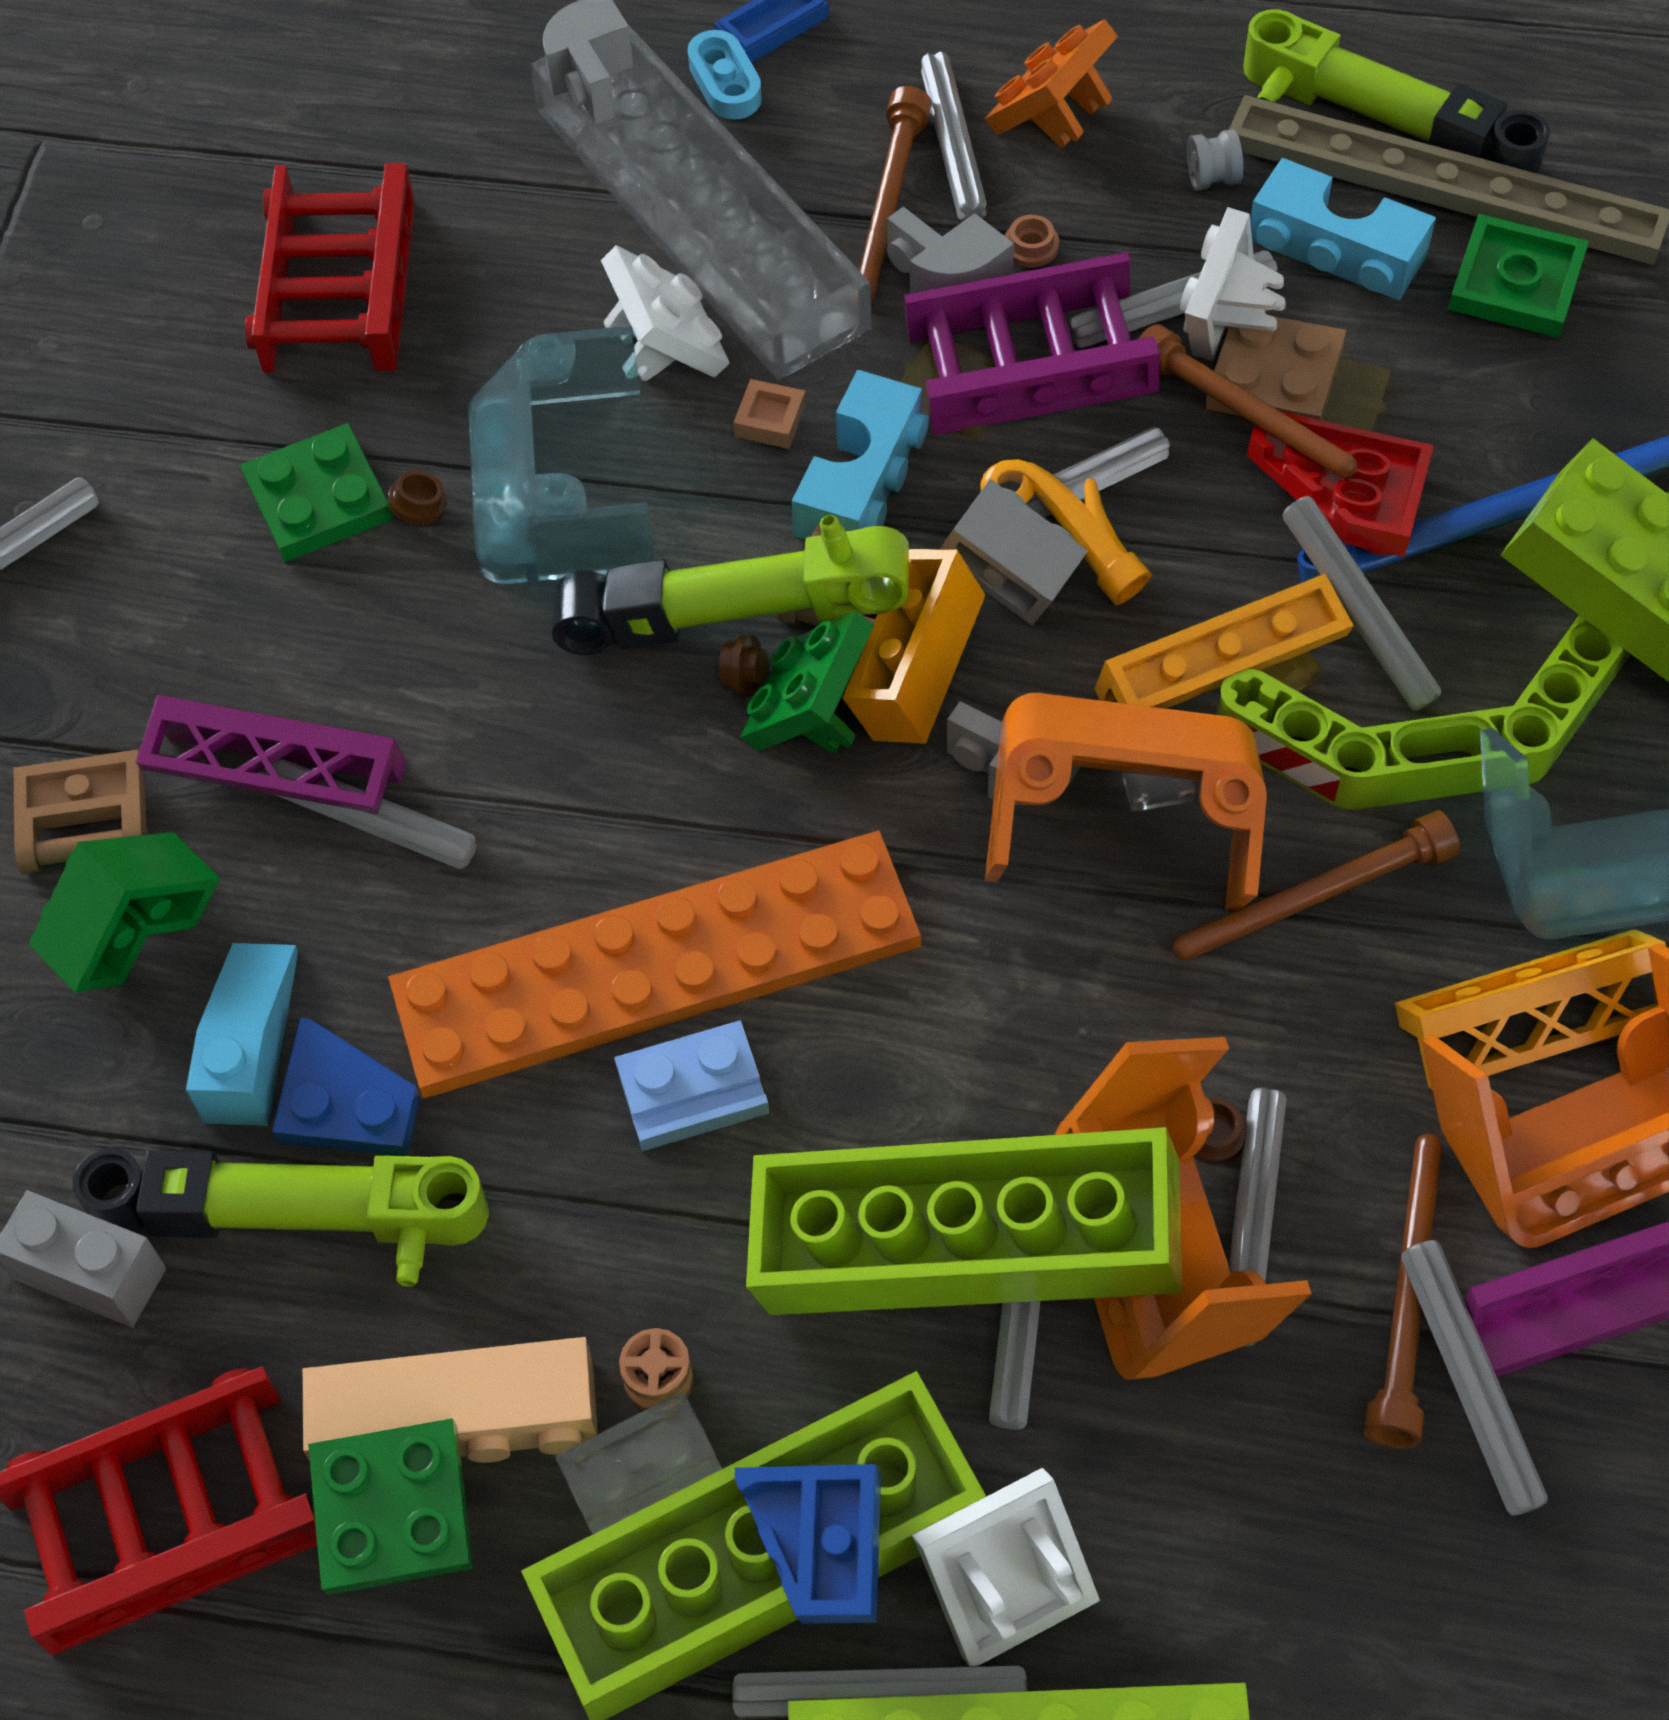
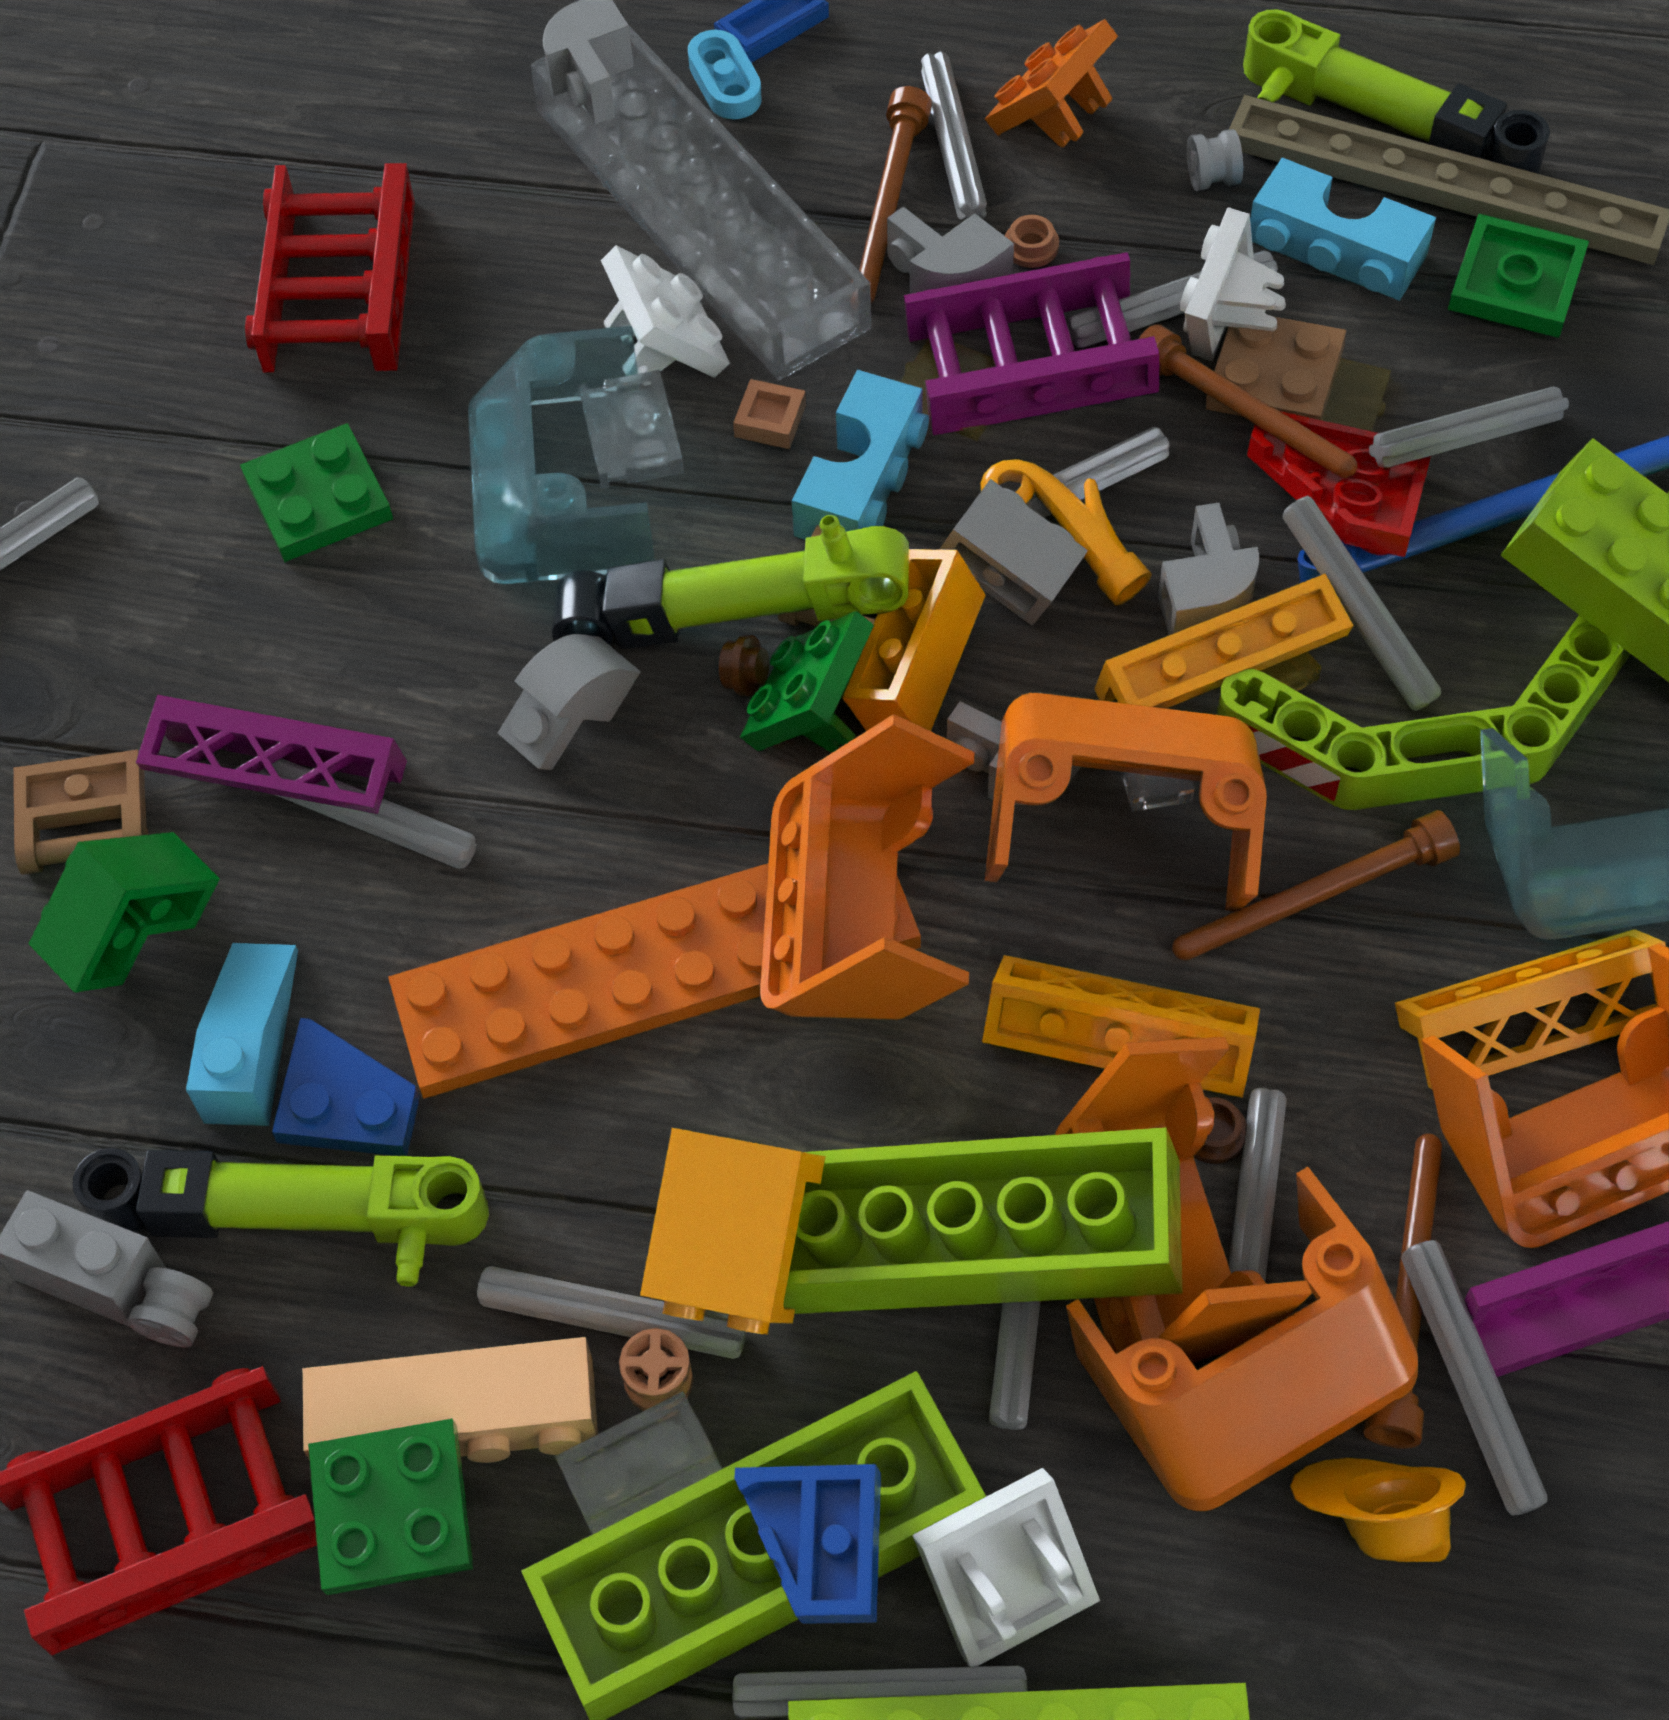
reddish brown plate [387,470,447,525] -> none
light blue plate [614,1020,769,1151] -> none
none -> light grey wheel [127,1267,213,1348]
none -> light grey axle [477,1266,747,1359]
none -> light grey brick [498,634,641,770]
none -> clear plate [578,370,684,489]
none -> light orange panel [640,1128,826,1335]
none -> orange windscreen [760,714,975,1020]
none -> light orange fence [982,955,1260,1098]
none -> orange windscreen [1066,1167,1418,1511]
none -> light grey brick [1158,503,1259,635]
none -> light orange piece [1290,1458,1466,1562]
none -> light grey axle [1369,386,1569,468]

